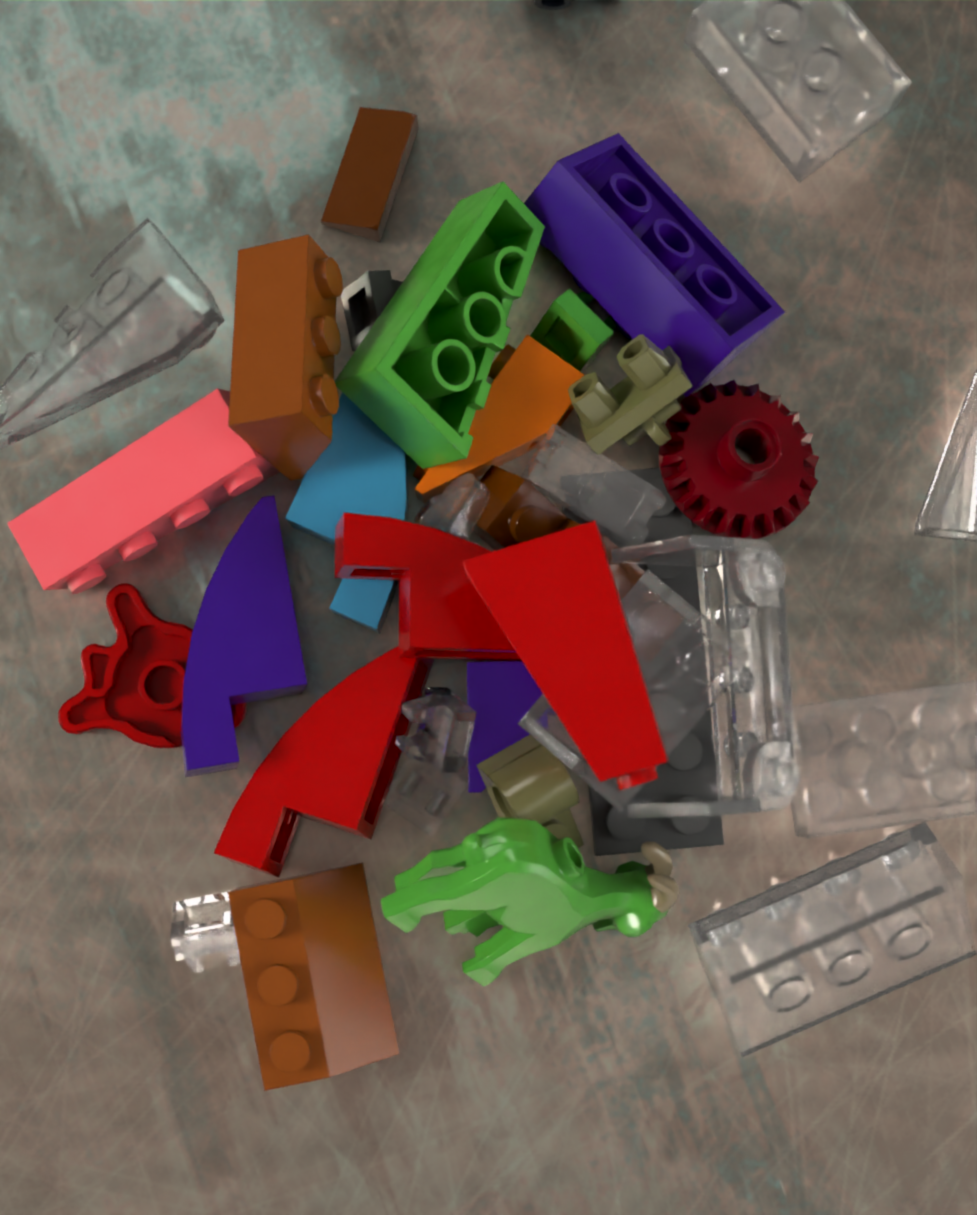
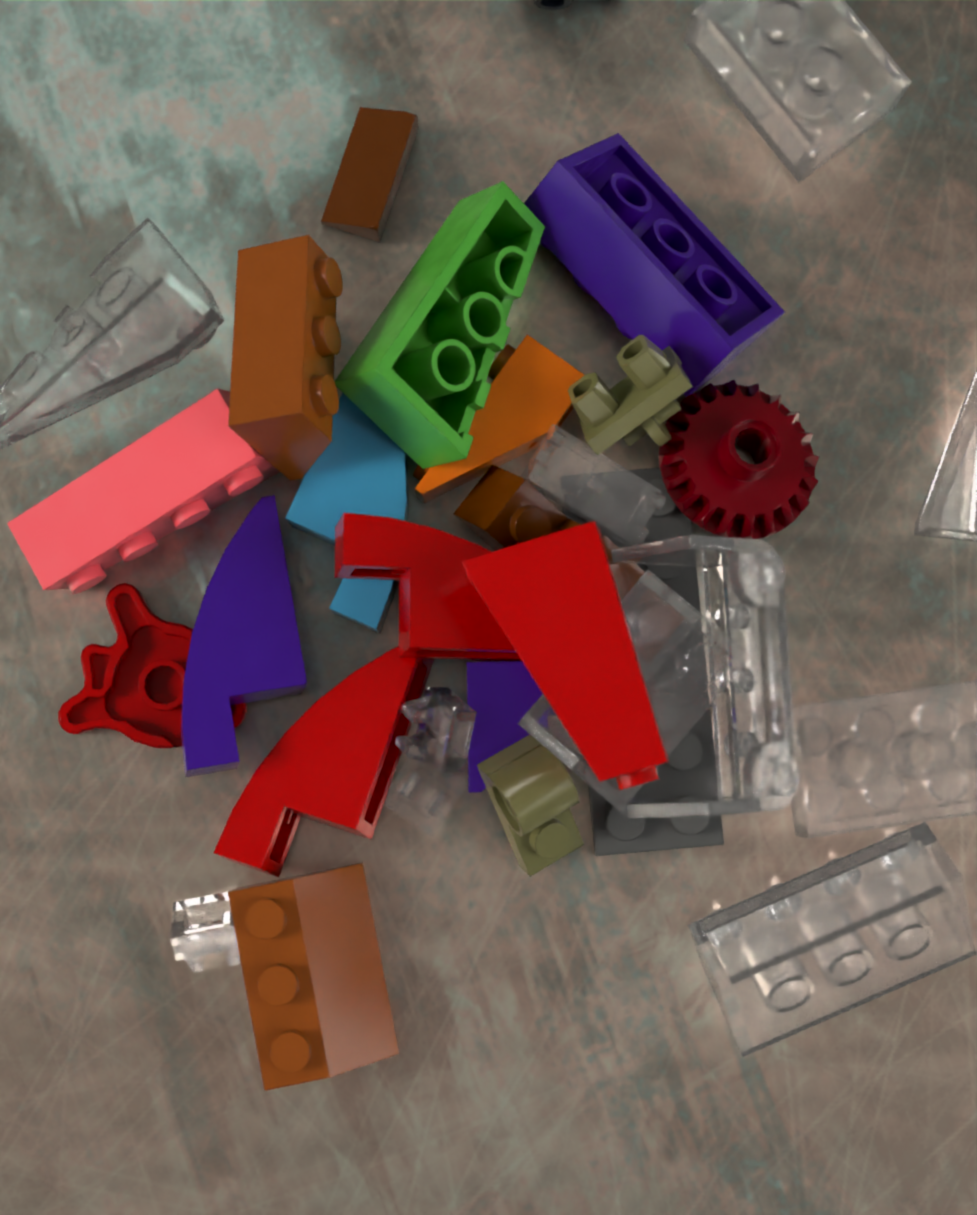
dark grey tile [341,270,403,351] -> none
bright green animal [381,817,680,987] -> none
clear tile [413,473,490,540] -> none
bright green tile [530,288,616,373] -> none

